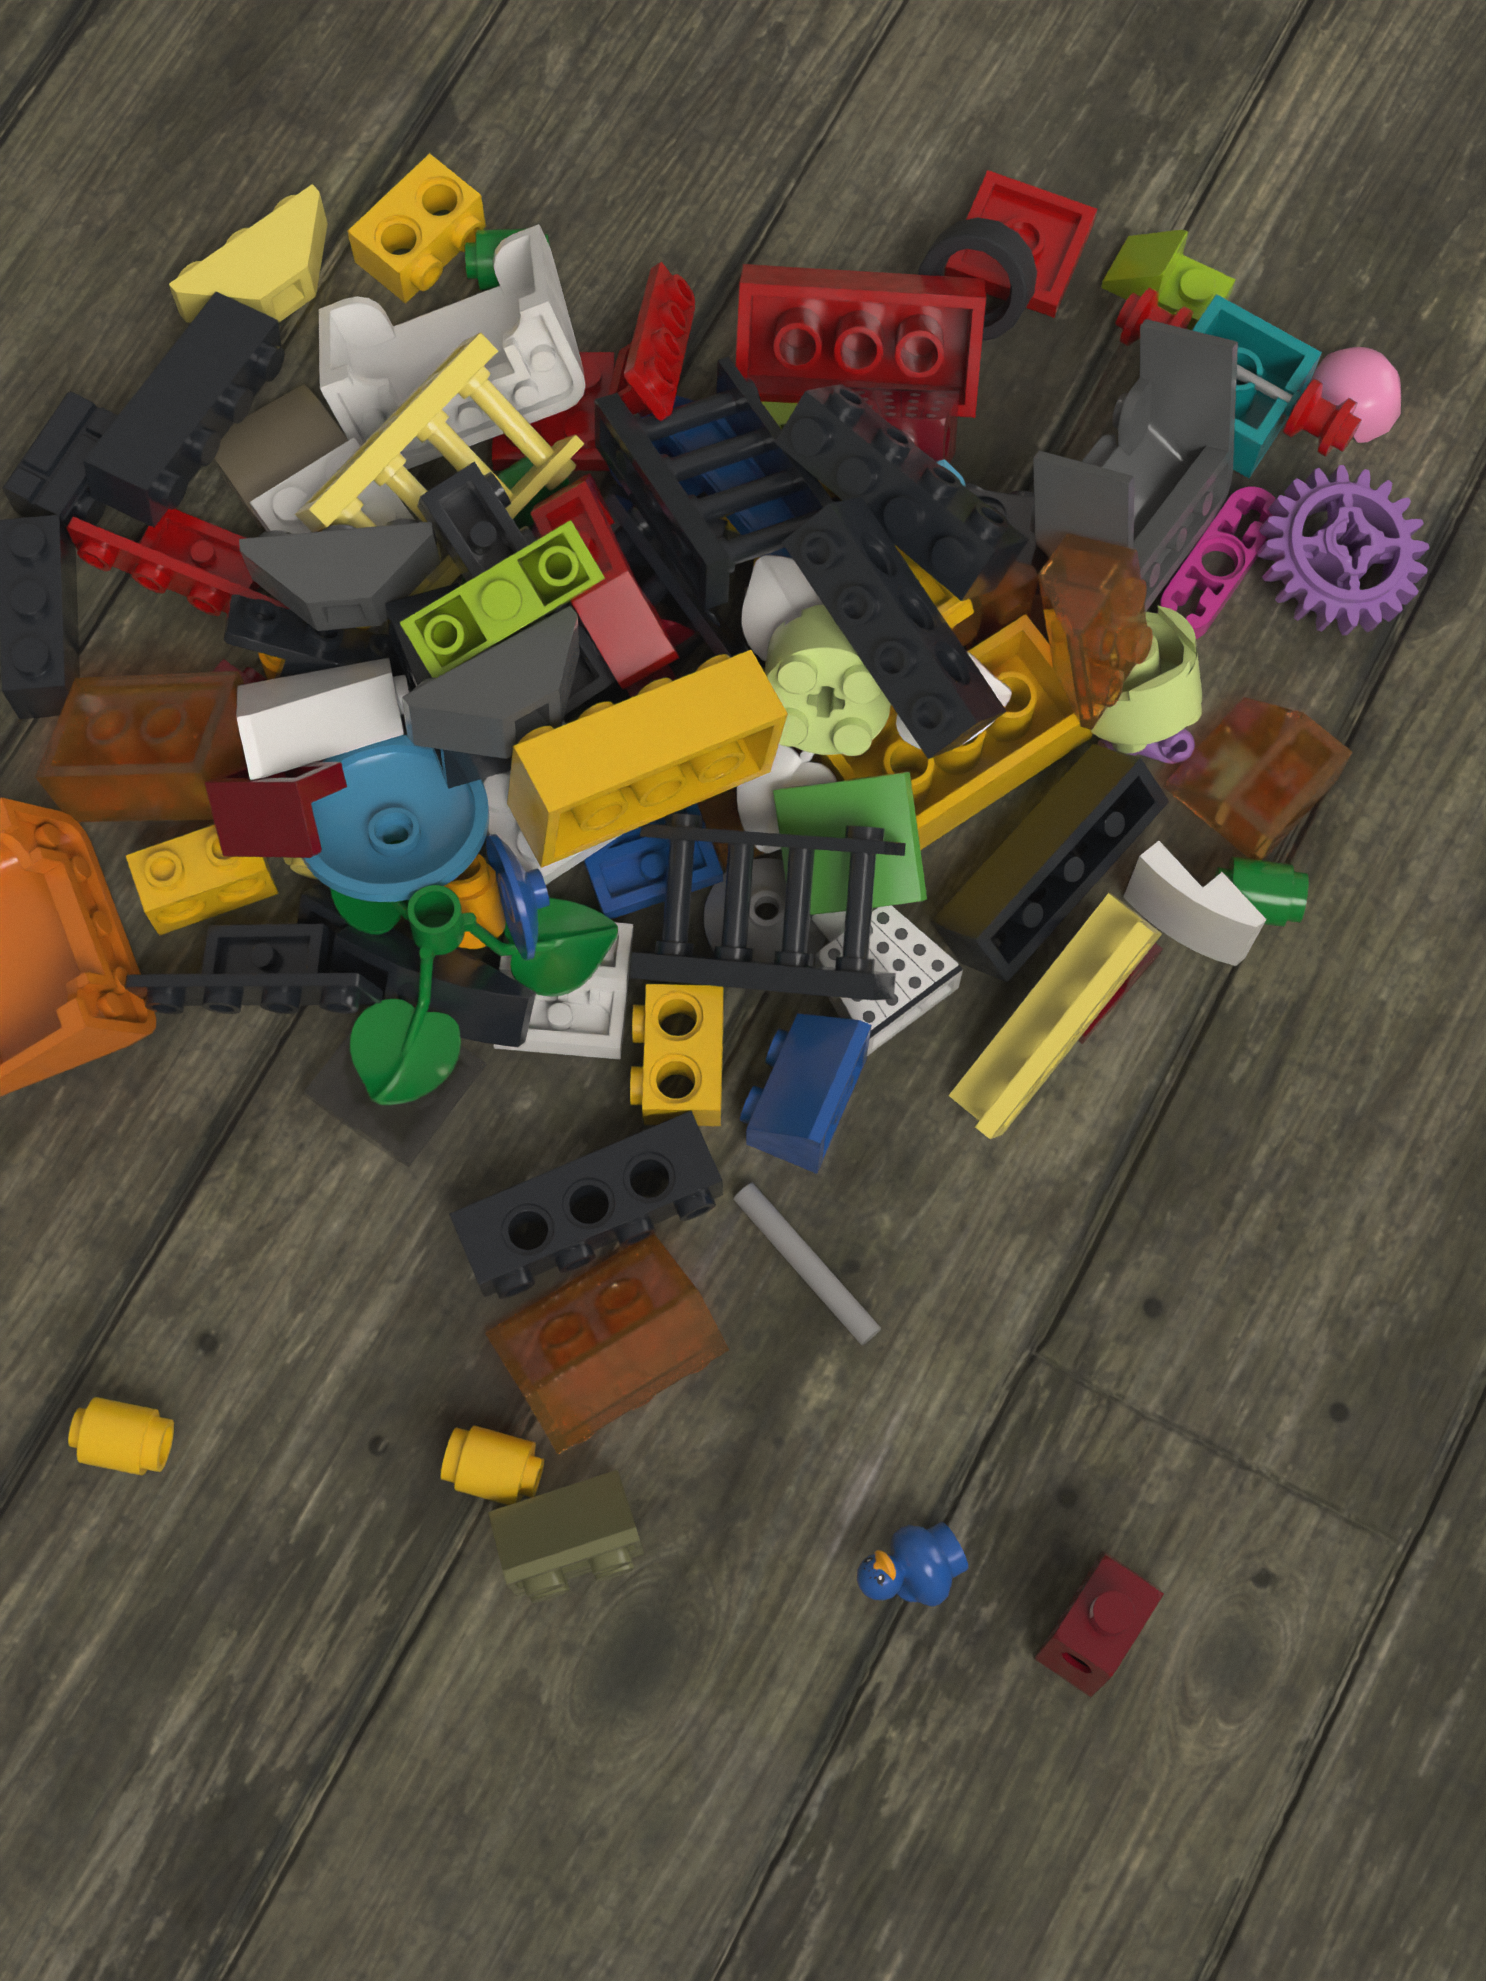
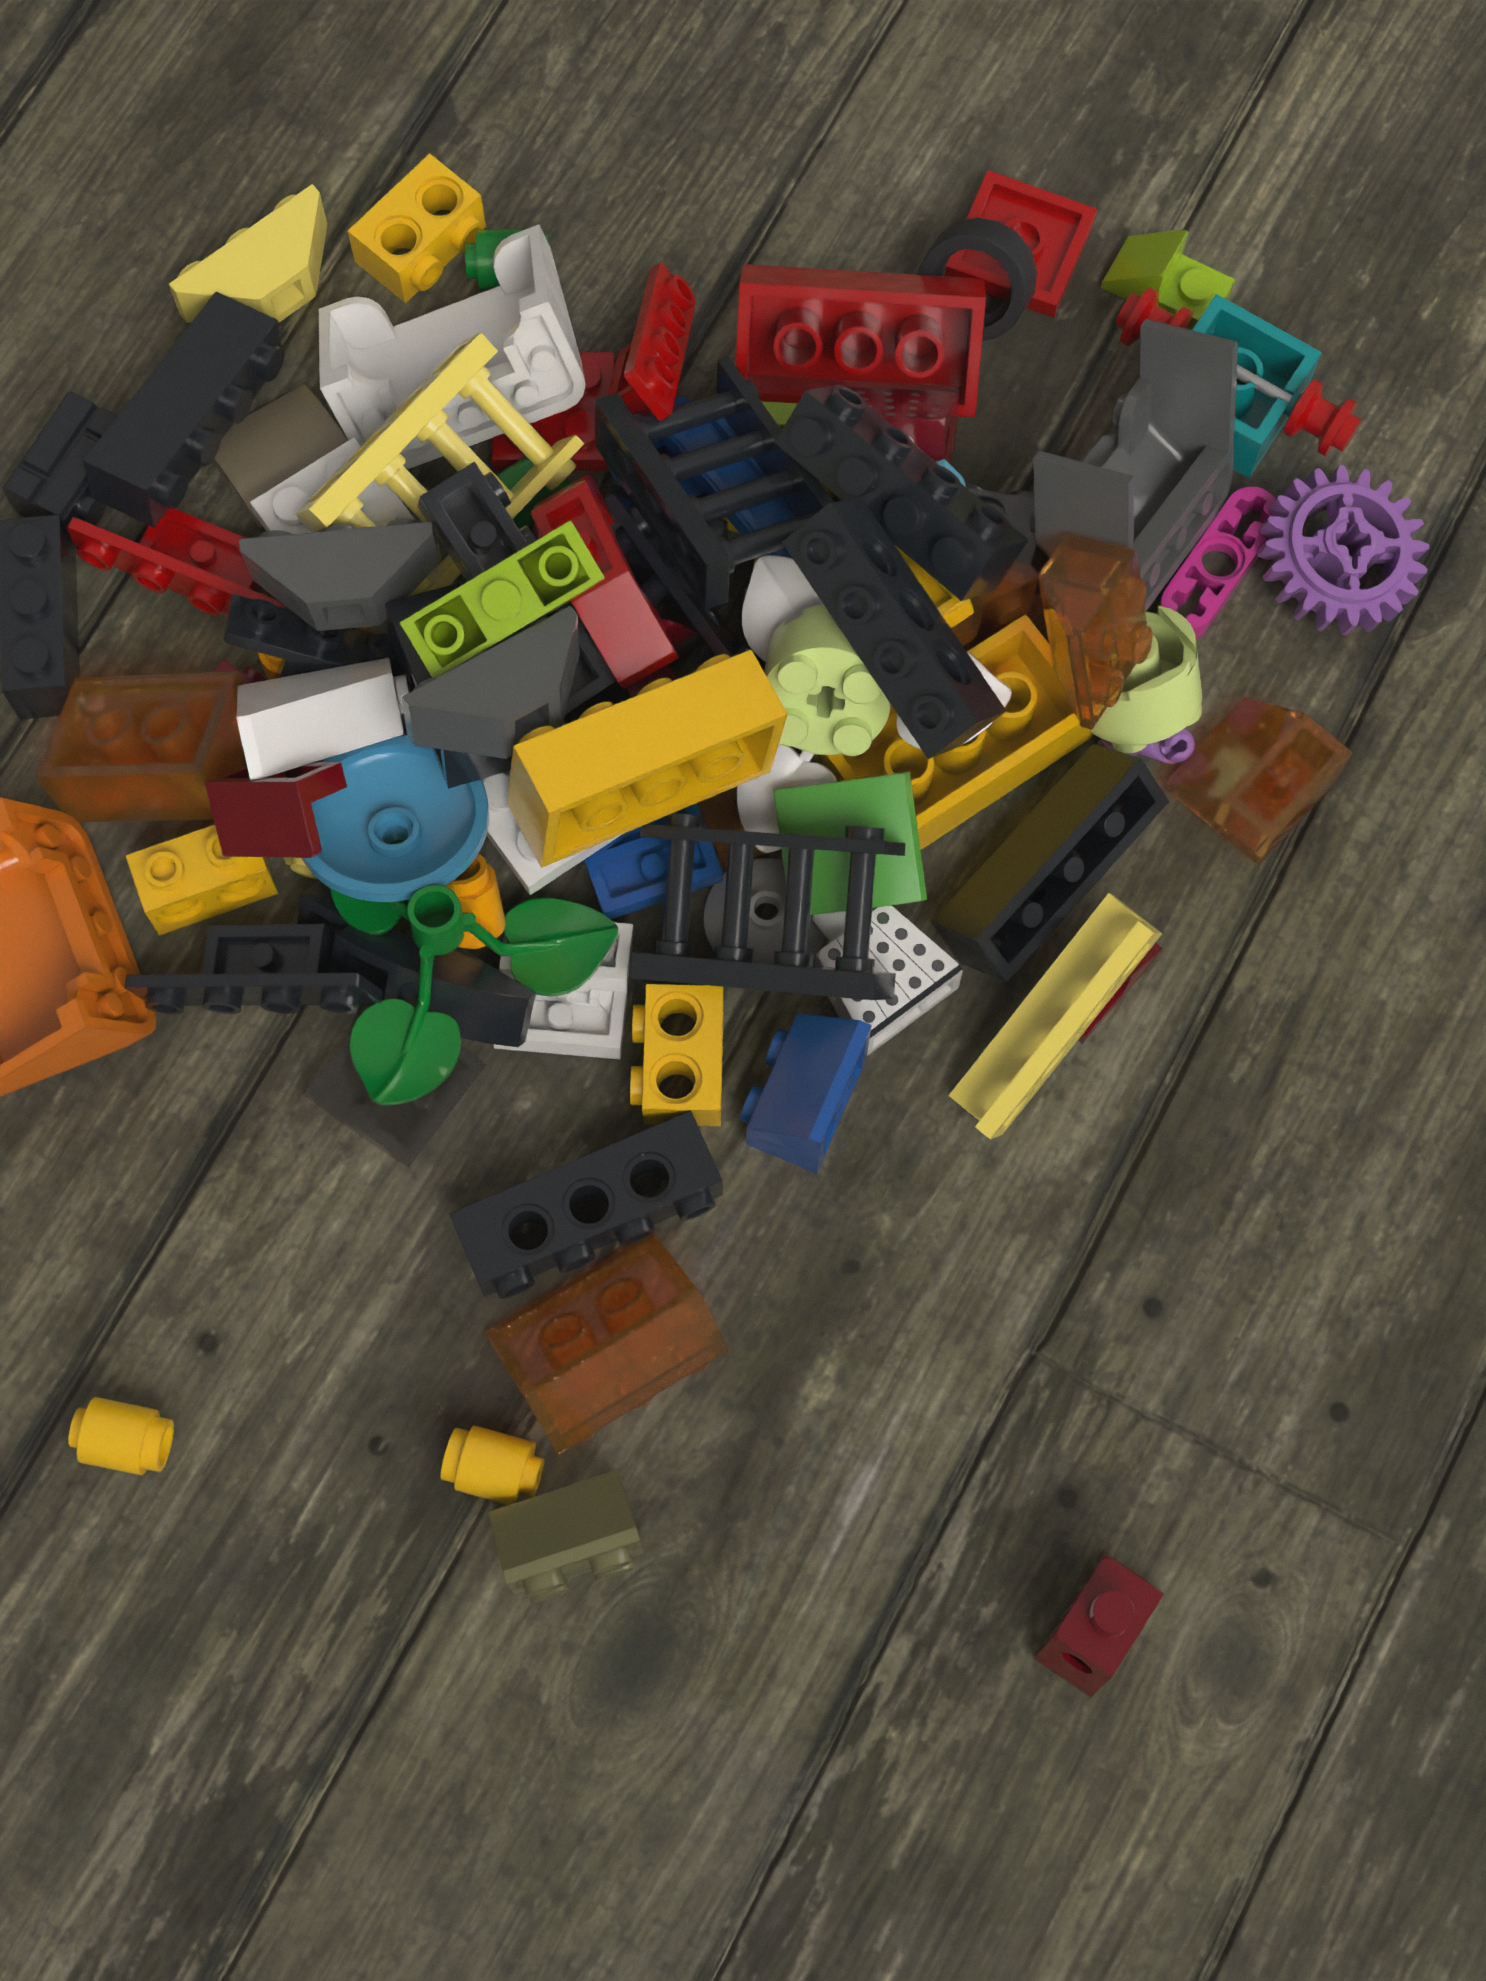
blue dish [486,834,550,961] -> none
light grey bar [733,1182,881,1346] -> none
blue animal [857,1522,968,1607] -> none
white slope [1123,841,1266,966] -> none
green brick [1214,856,1309,927] -> none
bright pink hair [1311,347,1401,443] -> none

